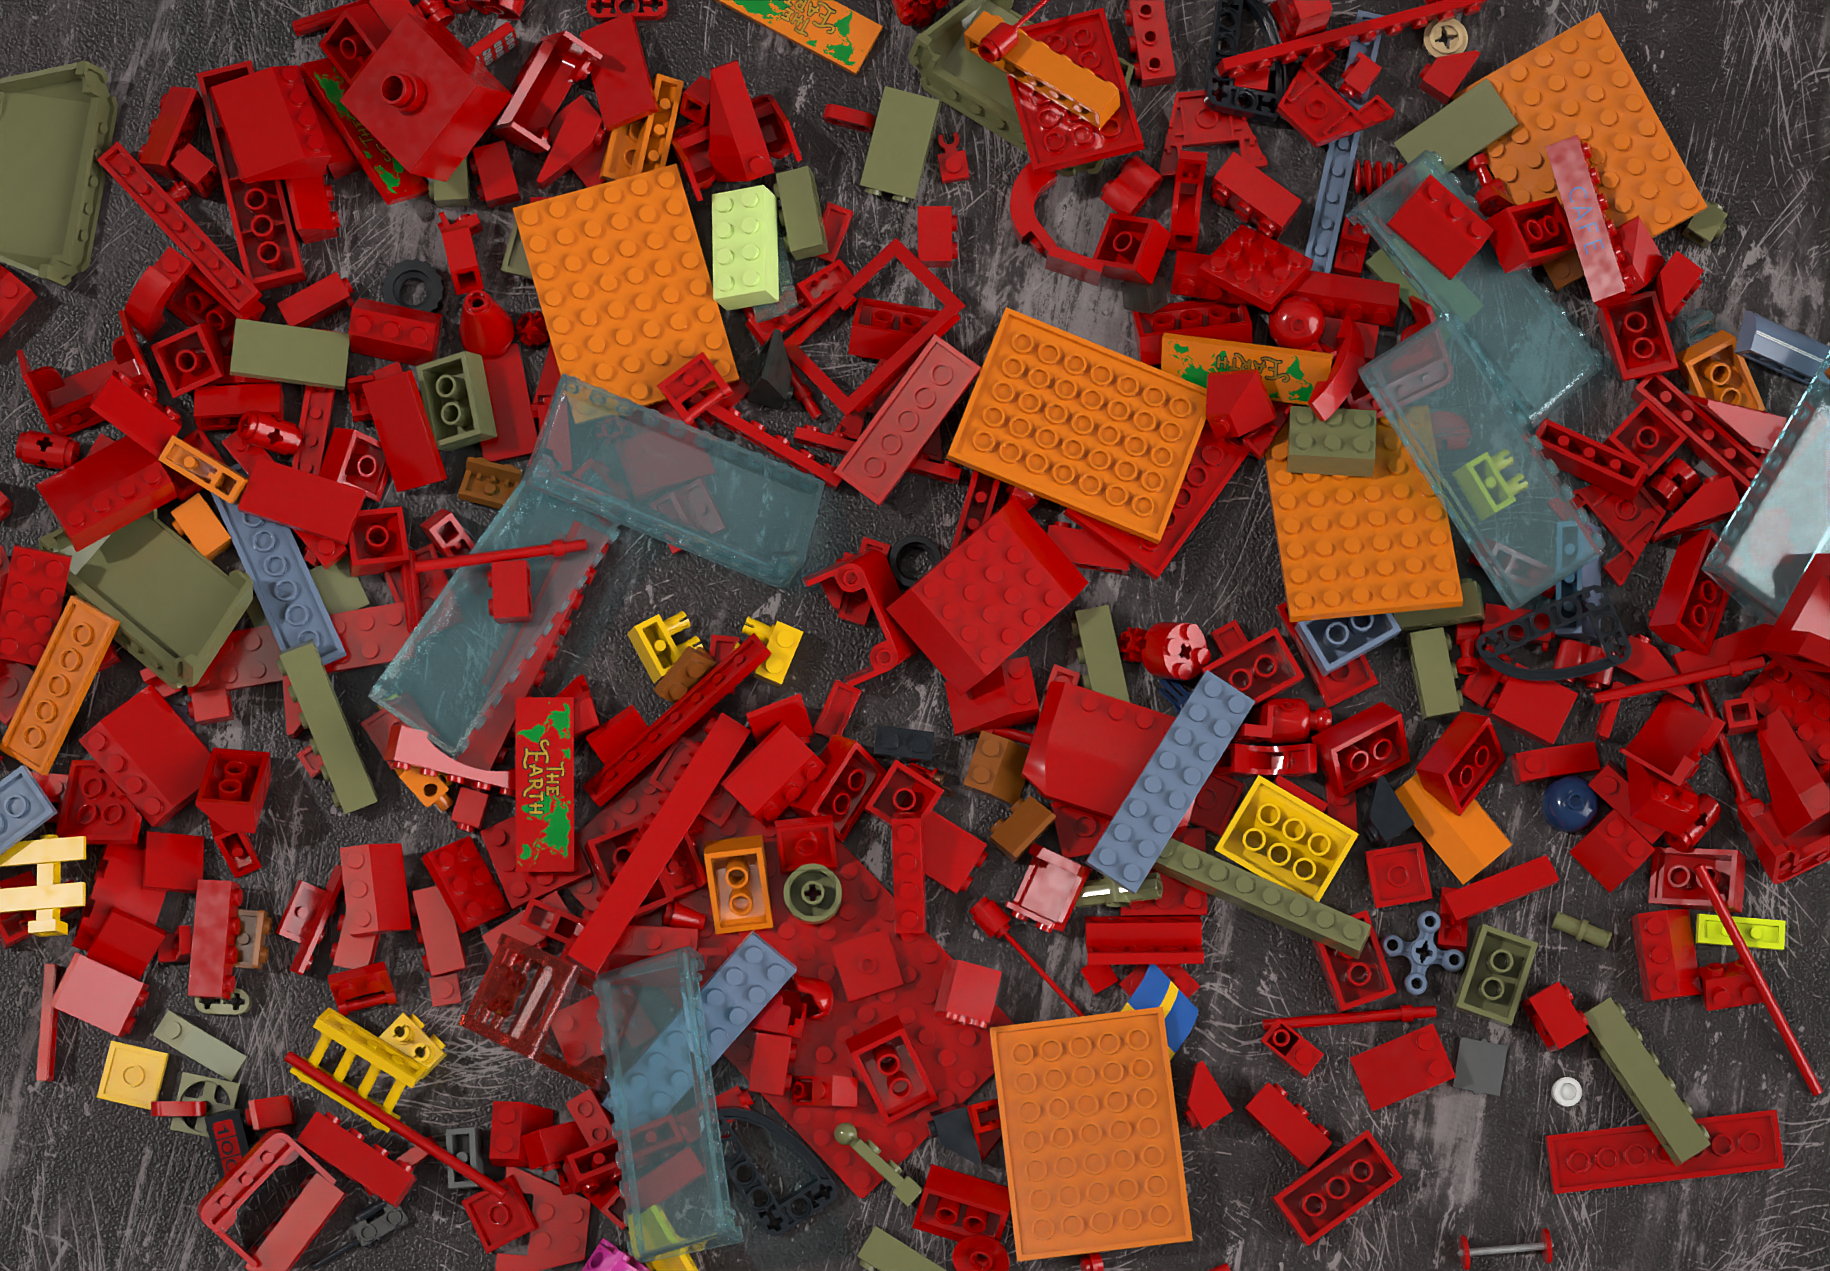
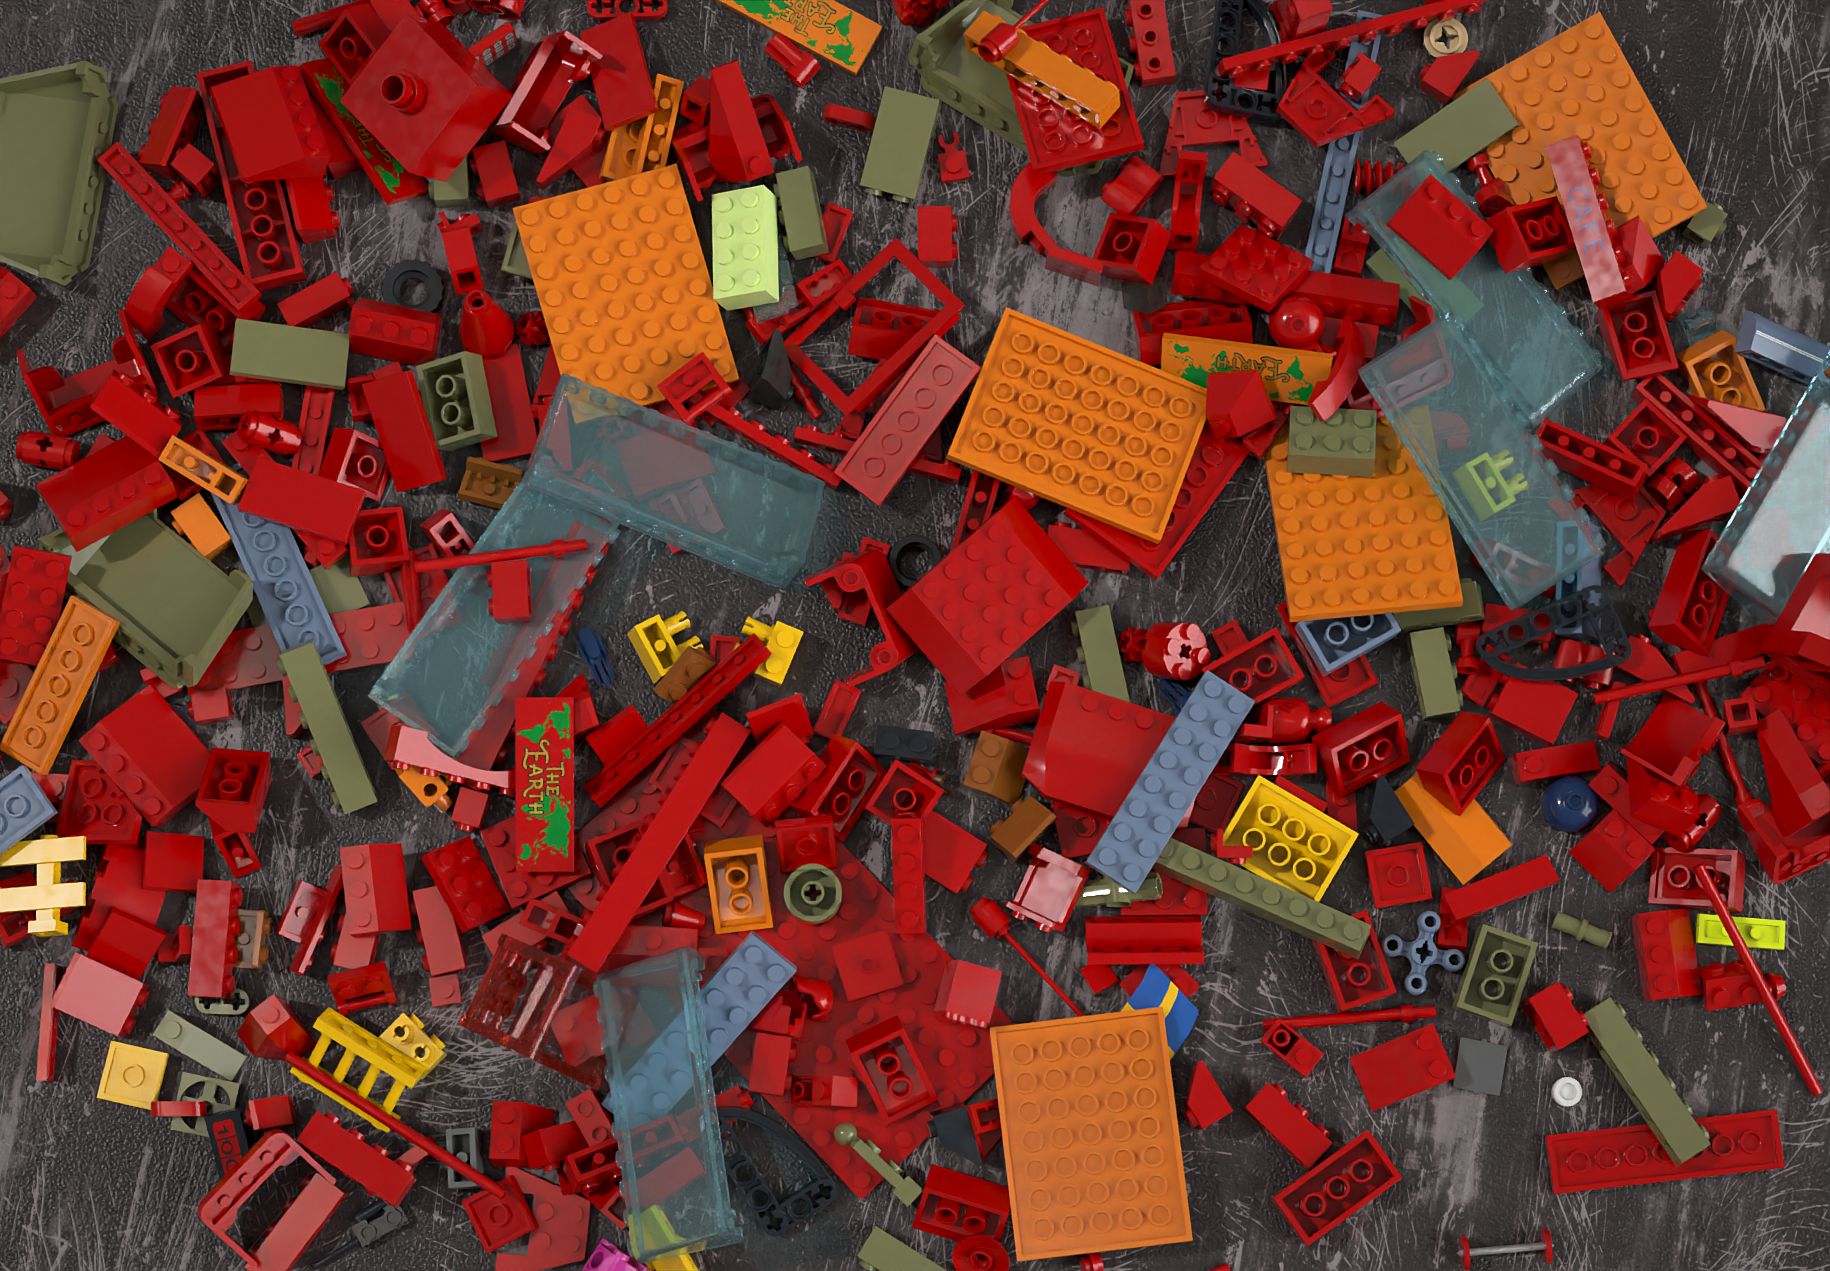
none -> red slope [237,994,317,1060]
none -> dark blue piece [577,626,615,688]
none -> red piece [764,32,821,88]
none -> red bracket [1211,828,1252,864]
none -> red plate [1763,972,1786,1001]

